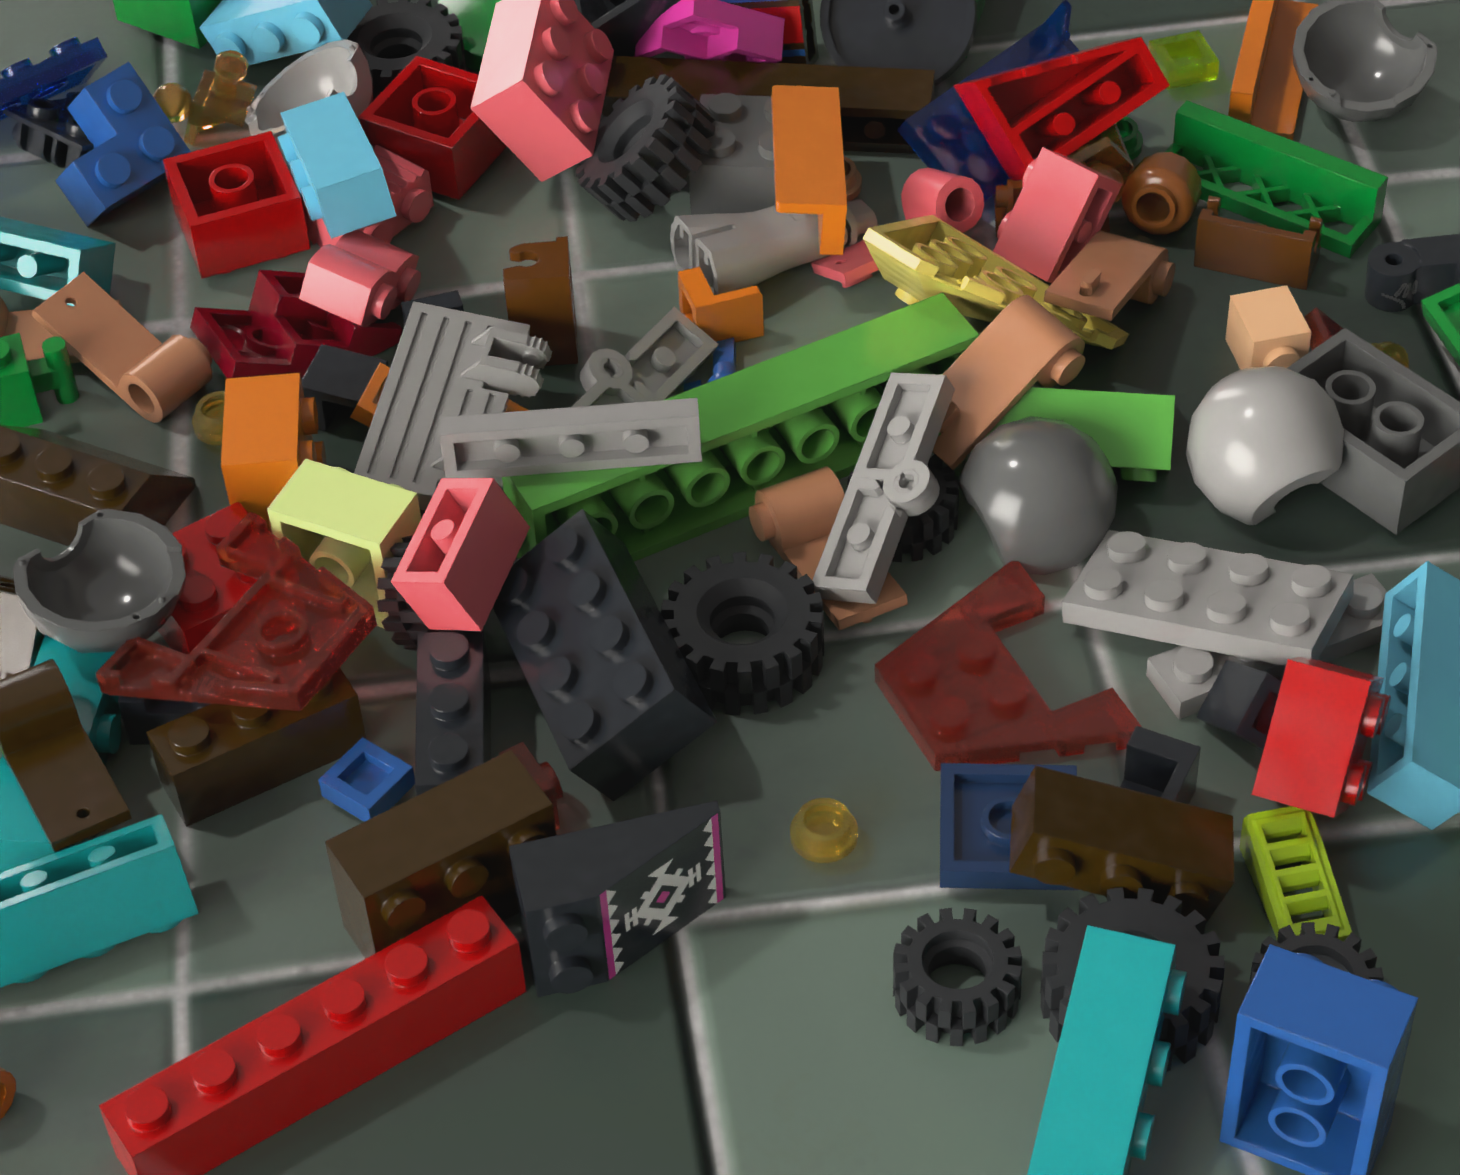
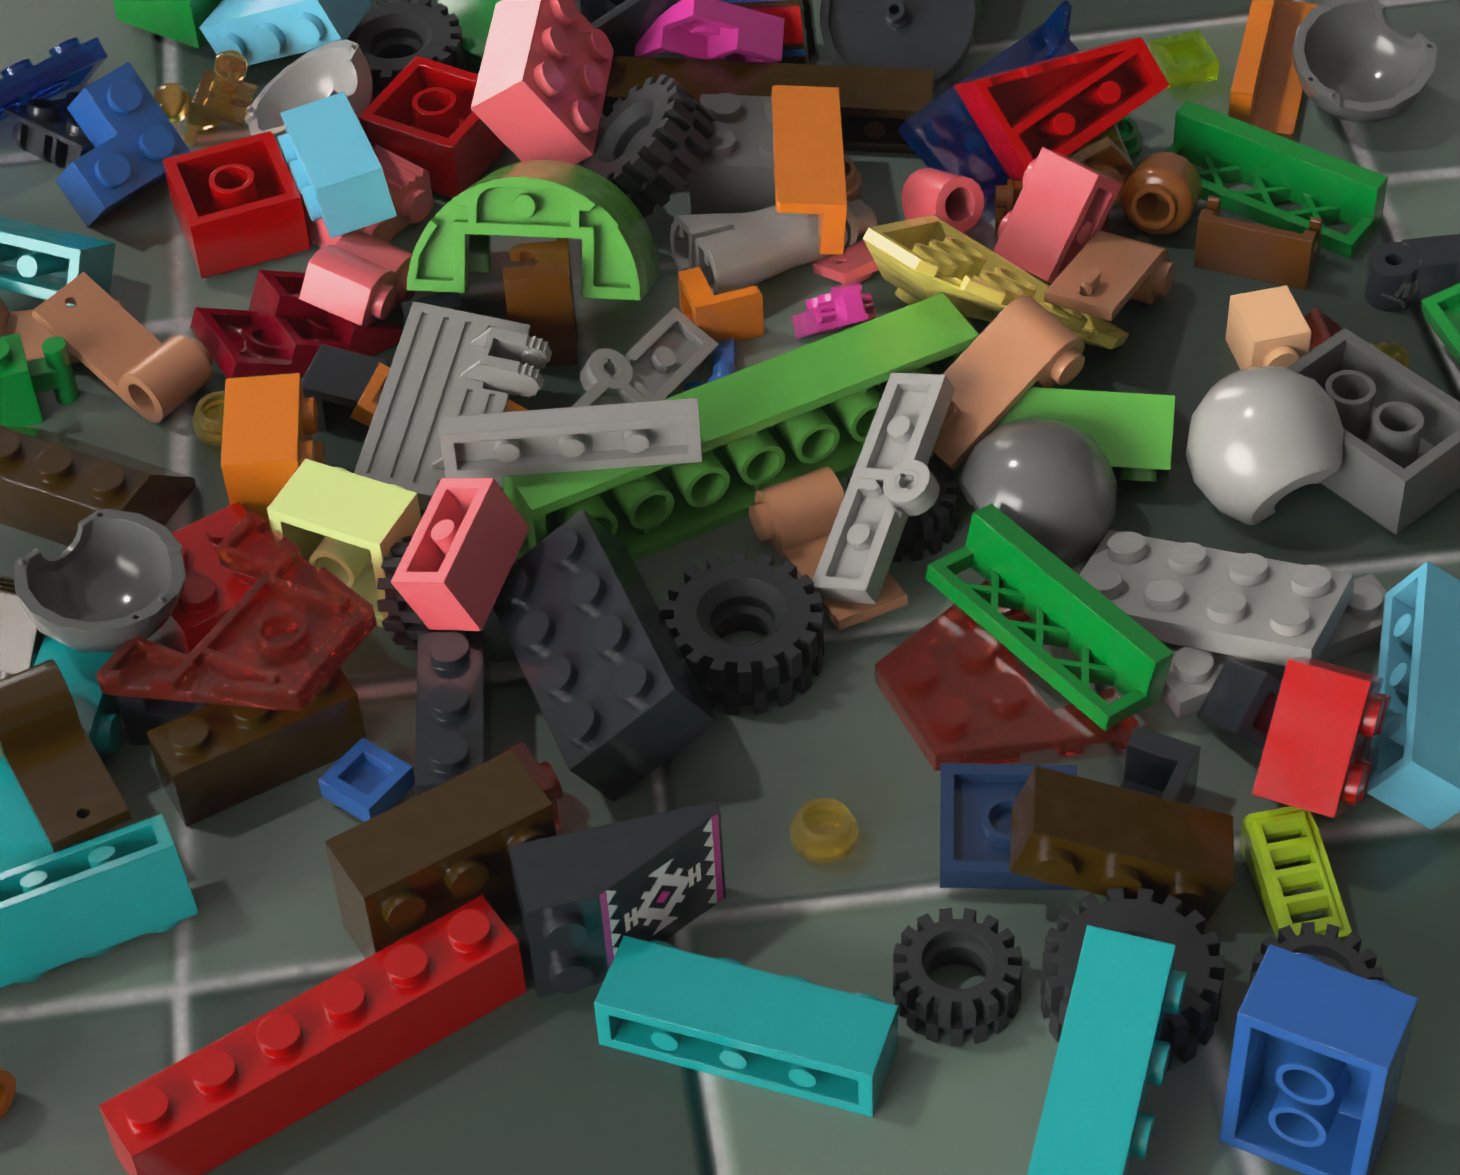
none -> bright green cylinder [407,160,659,300]
none -> teal brick [594,935,898,1117]
none -> dark pink hinge [791,282,876,339]
none -> green fence [925,503,1174,731]

